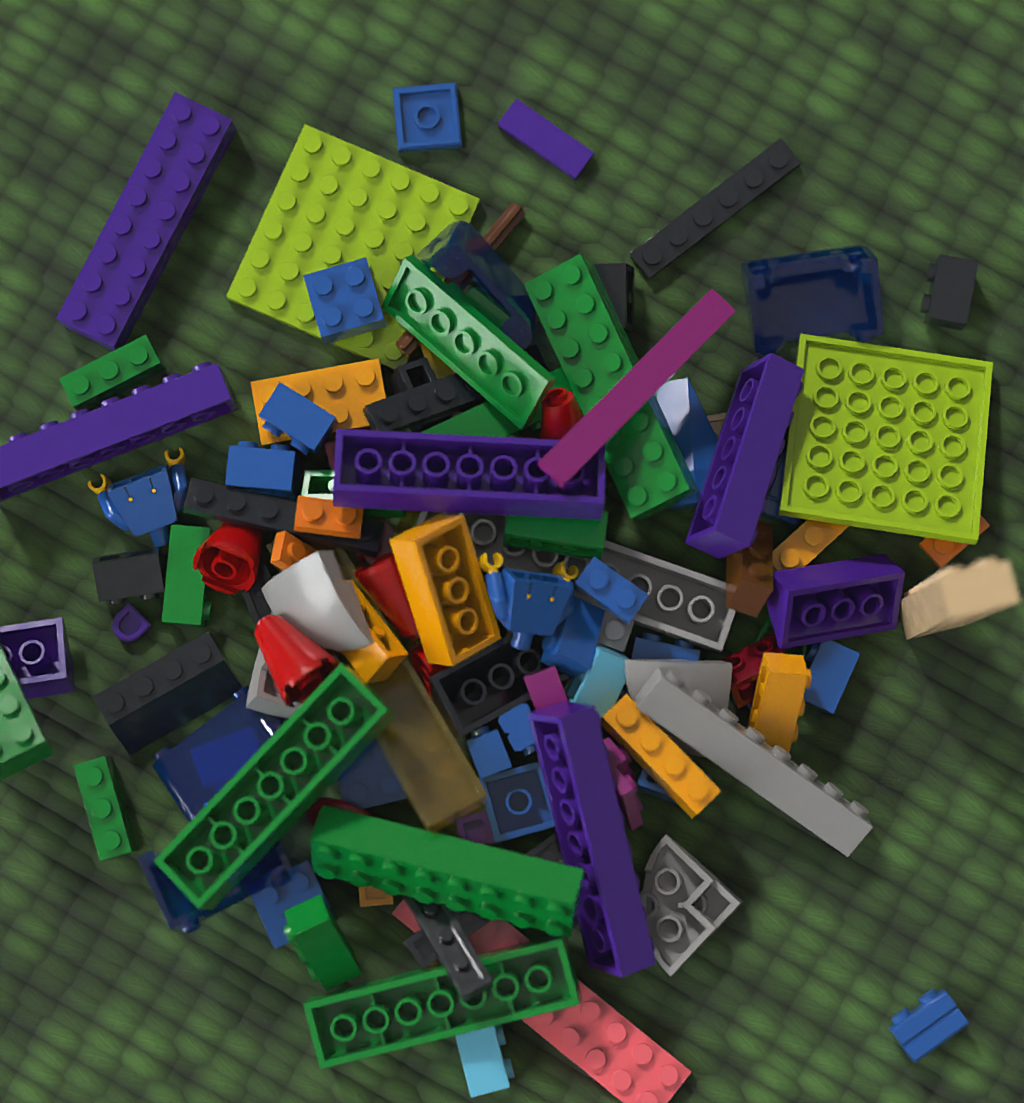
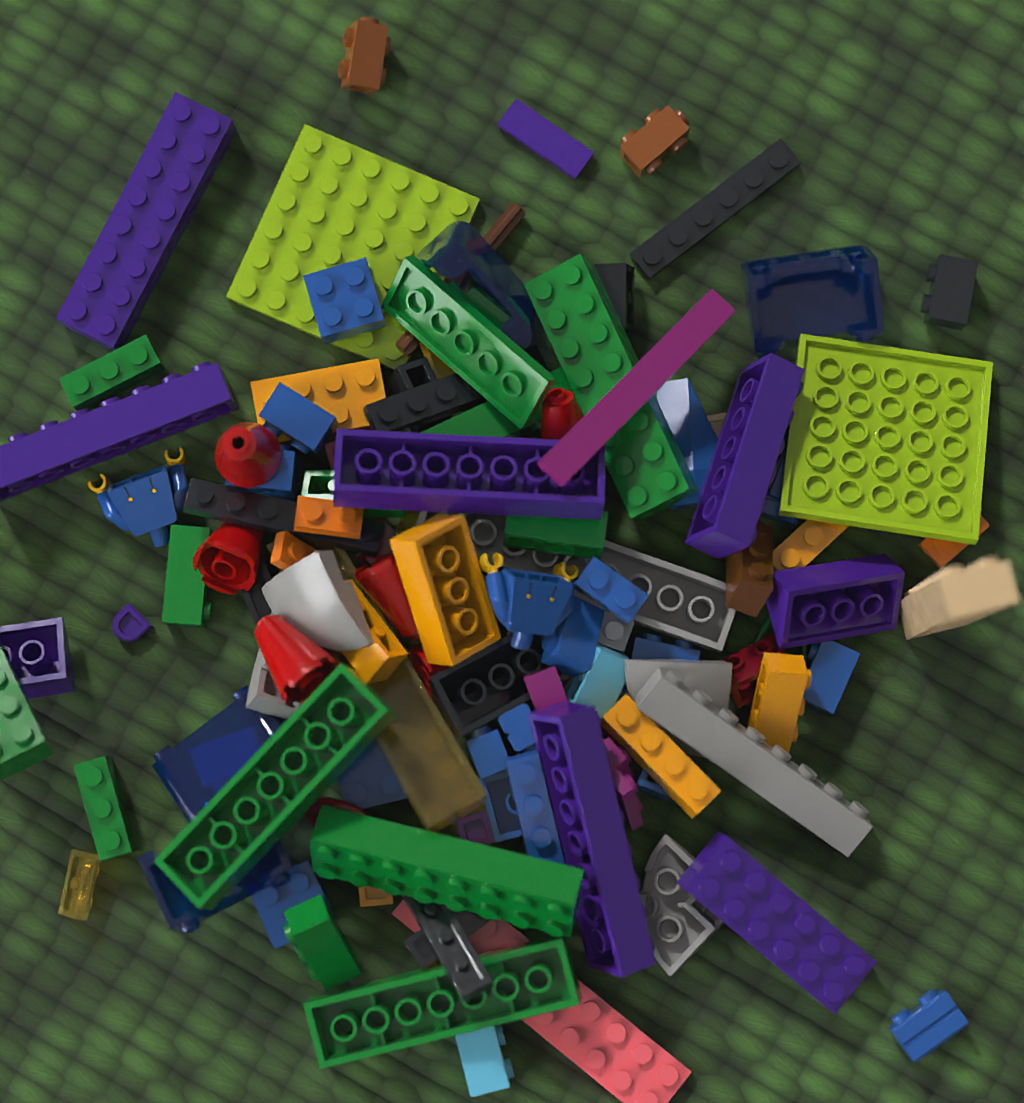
black brick [92,547,165,605] -> none
black slope [93,631,244,755] -> none
blue tile [393,82,462,153] -> none
none -> clear yellow plate [58,849,100,921]
none -> red cone [215,422,282,488]
none -> dark orange brick [338,17,391,94]
none -> blue plate [504,750,565,865]
none -> dark orange brick [619,105,690,178]
none -> dark purple brick [676,831,877,1014]

